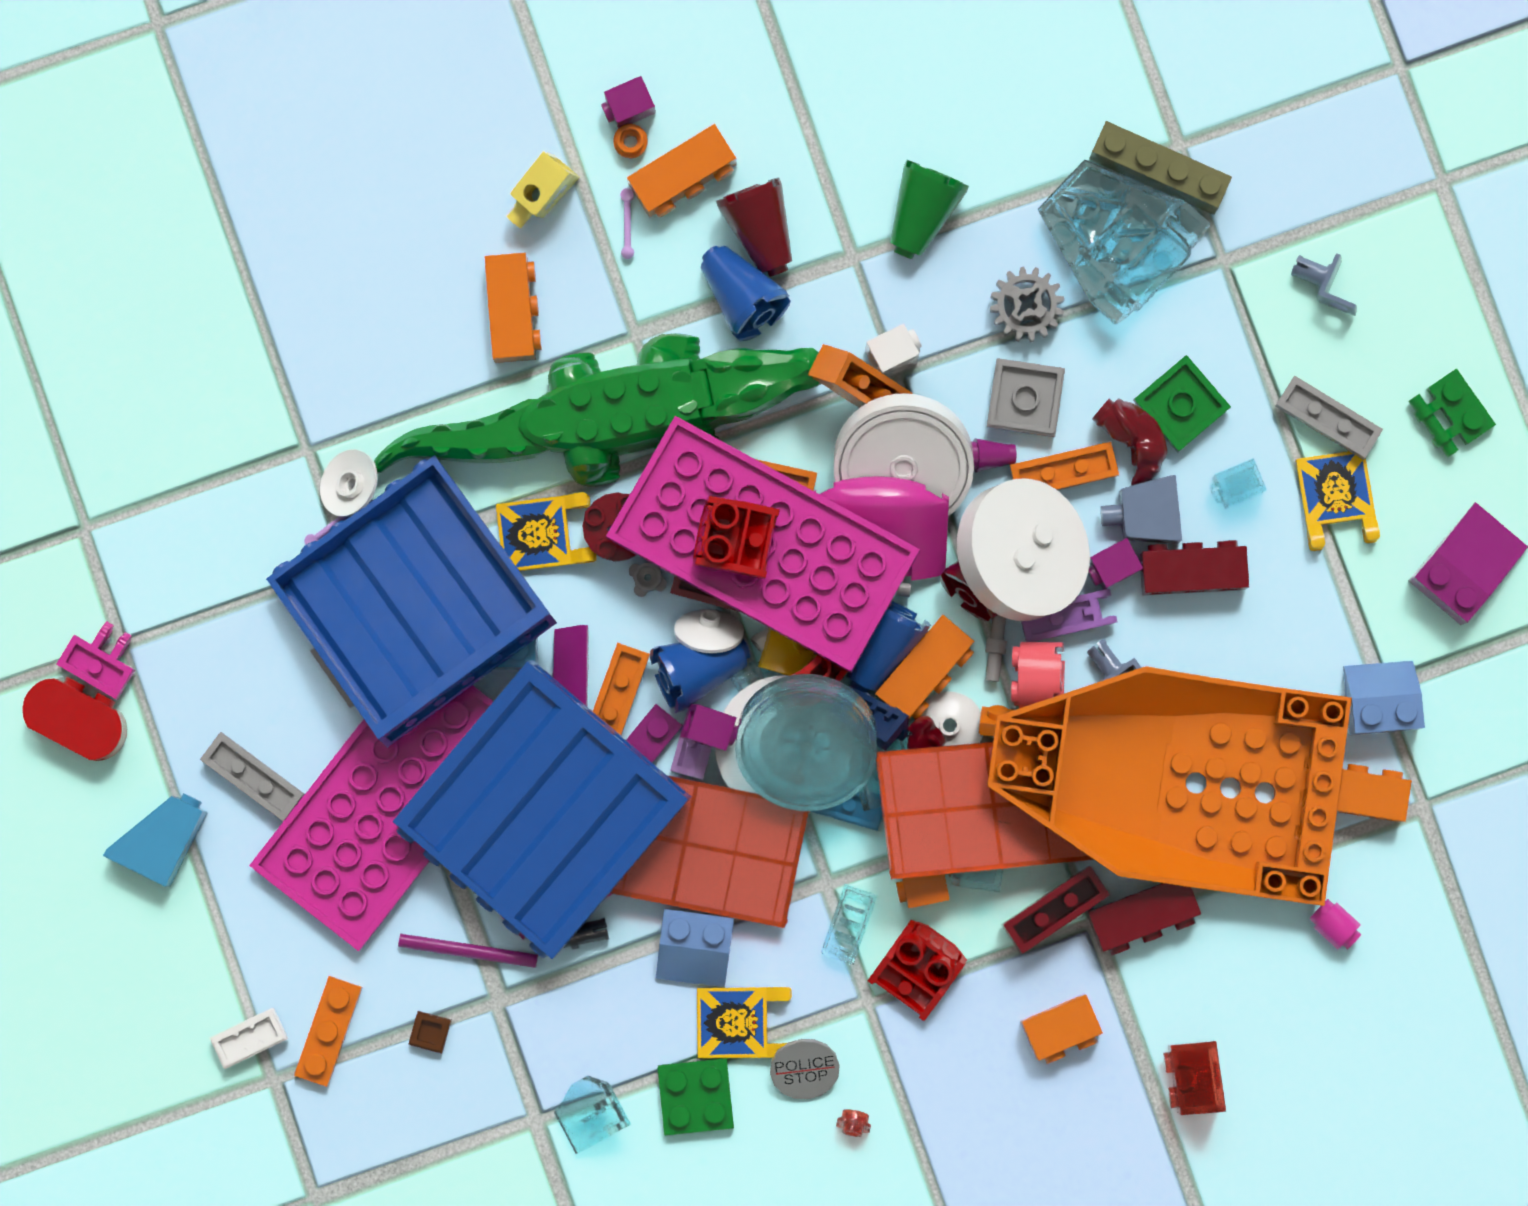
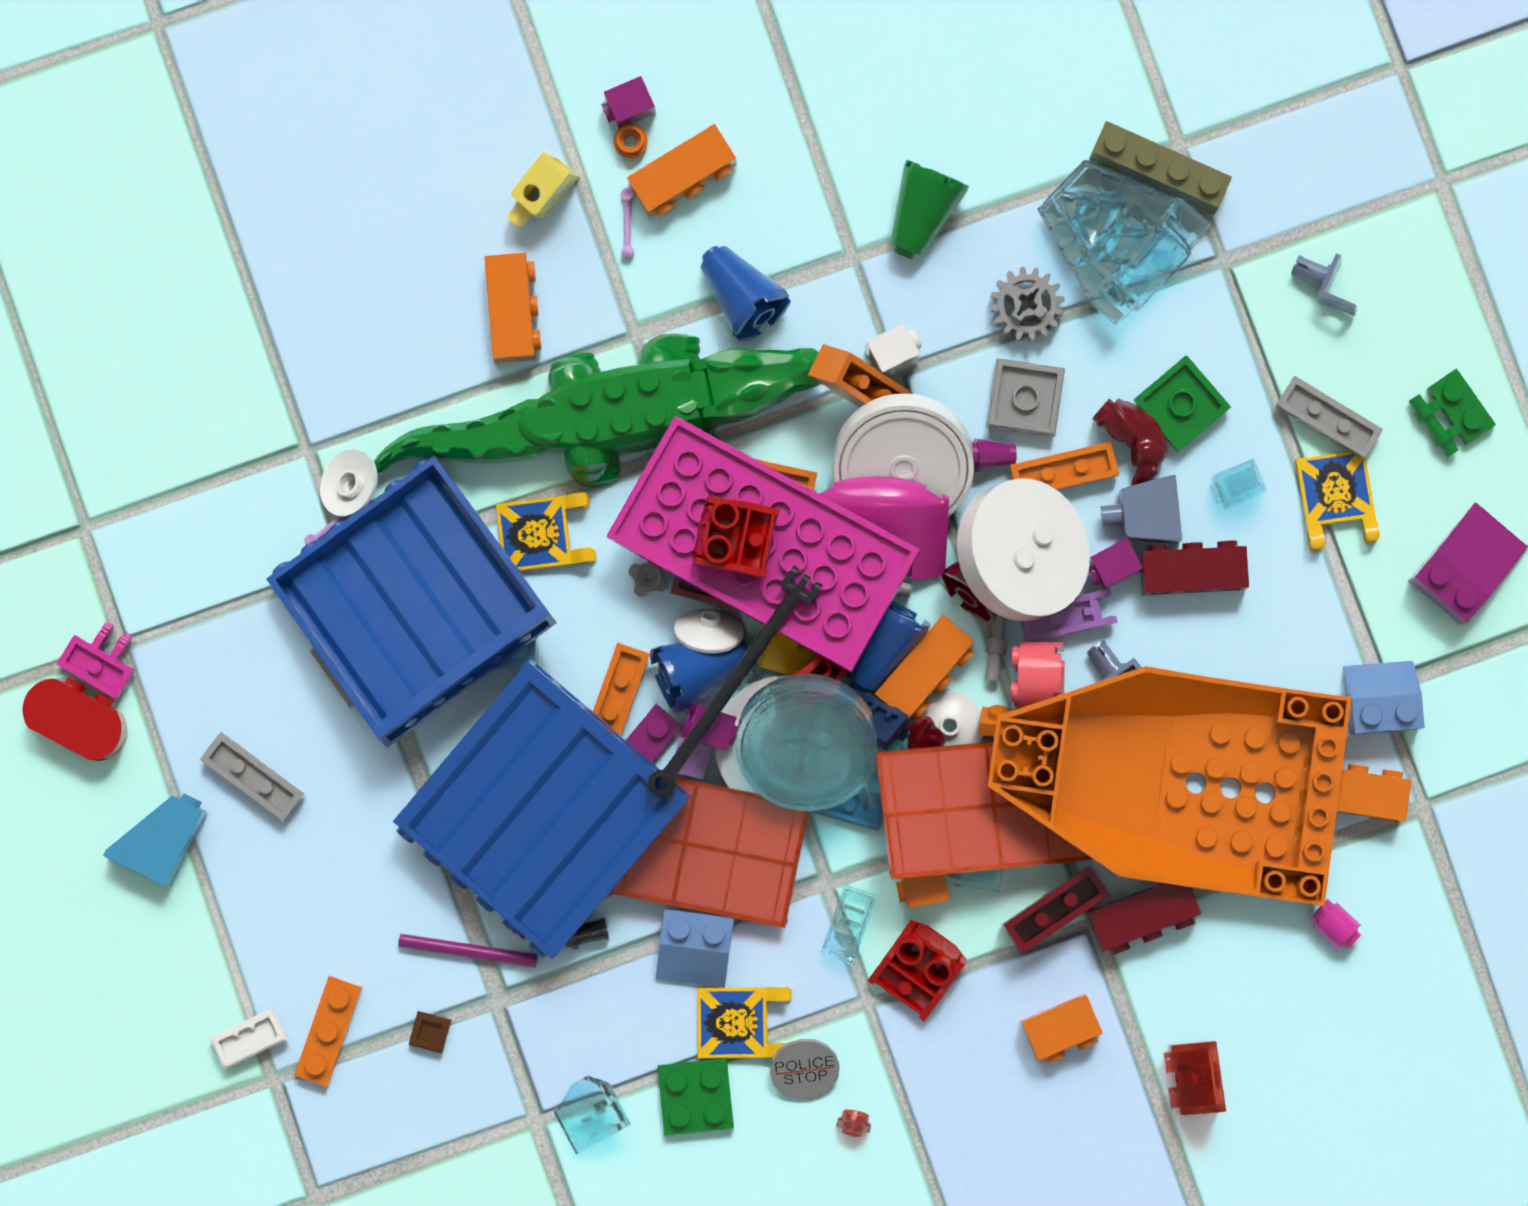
dark pink plate [249,685,493,951] -> none
magenta slope [553,625,589,707] -> none
dark red plate [582,492,637,562] -> none
dark red cone [715,177,793,277] -> none
none -> black hinge [648,565,823,798]

